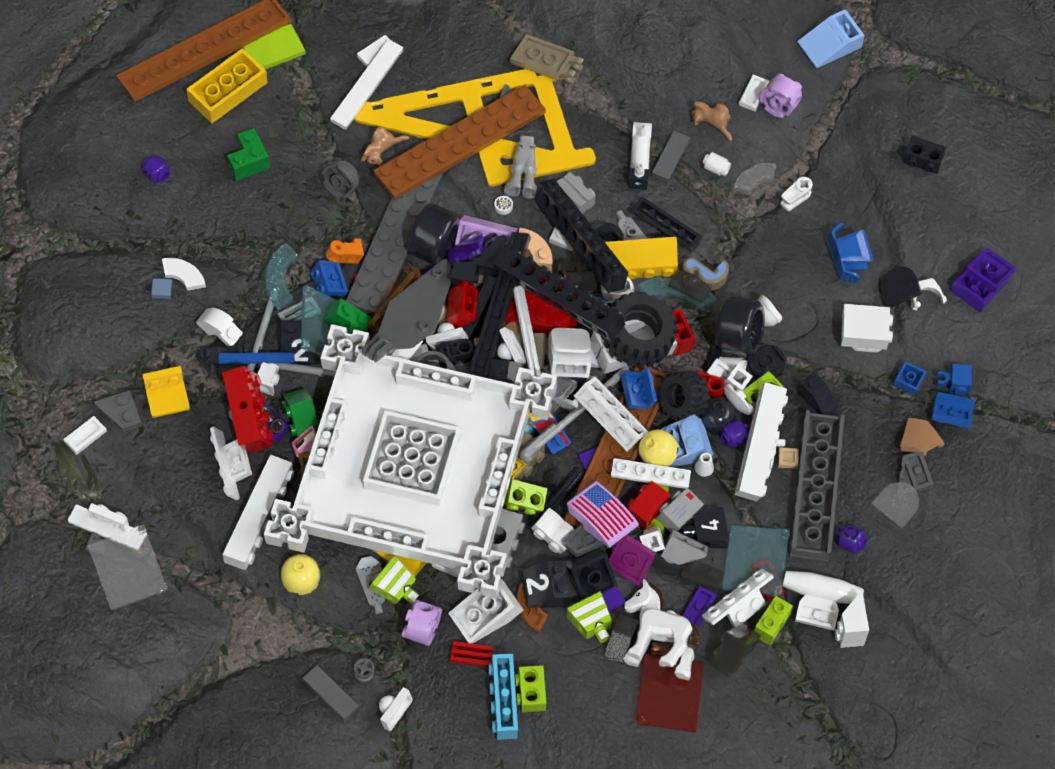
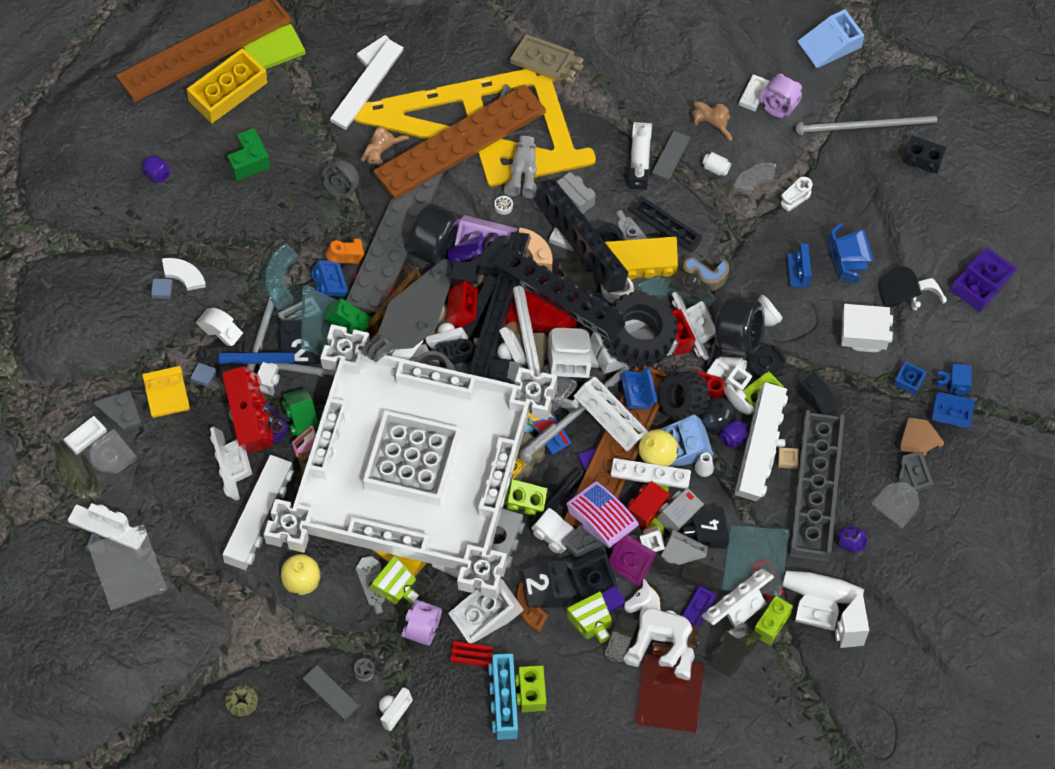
none -> clear tile [90,429,137,473]
none -> sand blue tile [191,362,216,388]
none -> olive gear [225,685,258,716]
none -> white bracket [672,292,715,360]
none -> blue bracket [787,244,811,288]
none -> light grey bar [795,116,937,136]

